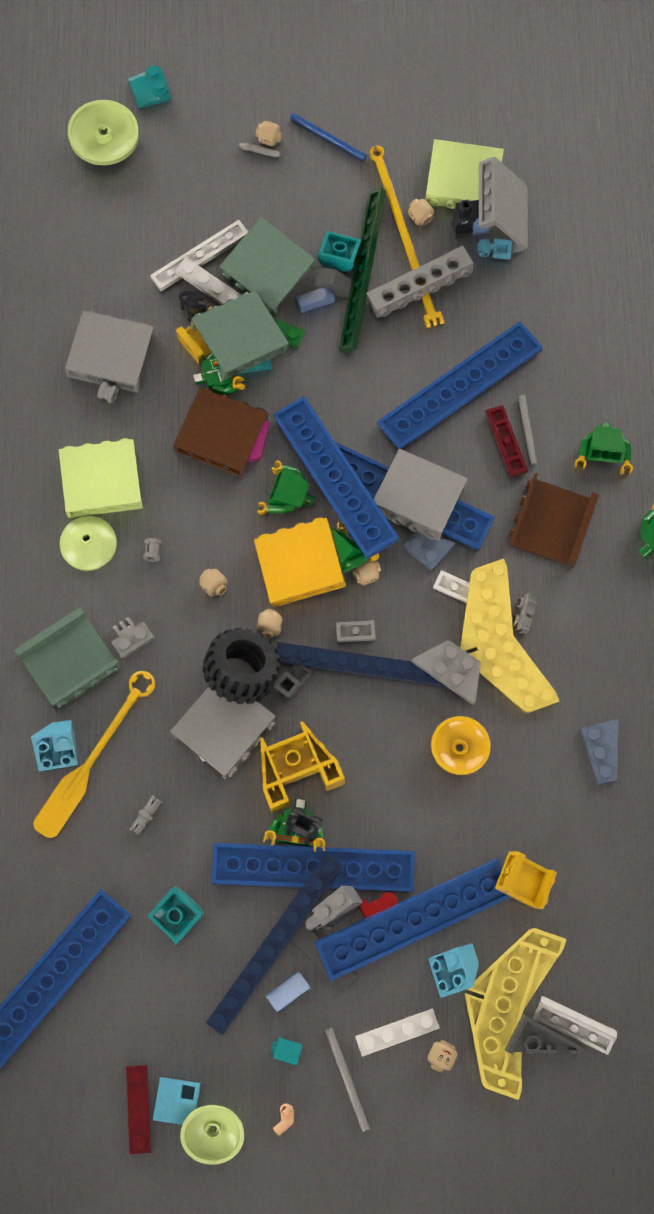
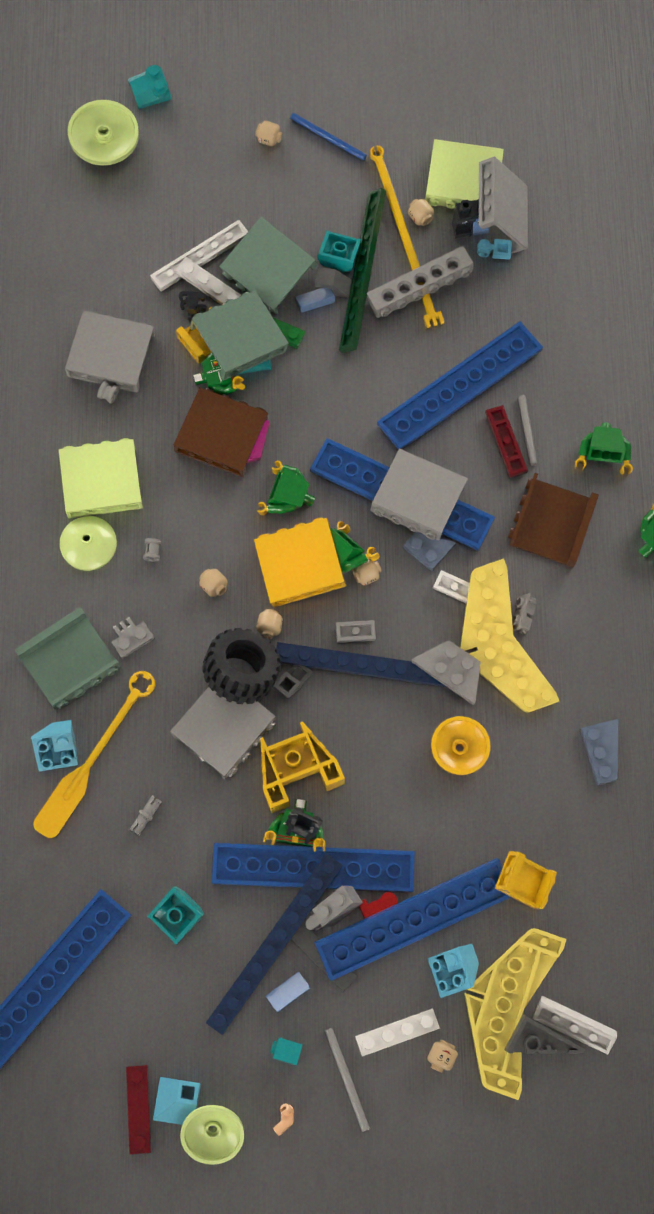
light grey piece [239,143,281,157] -> none
blue plate [272,396,399,560] -> none

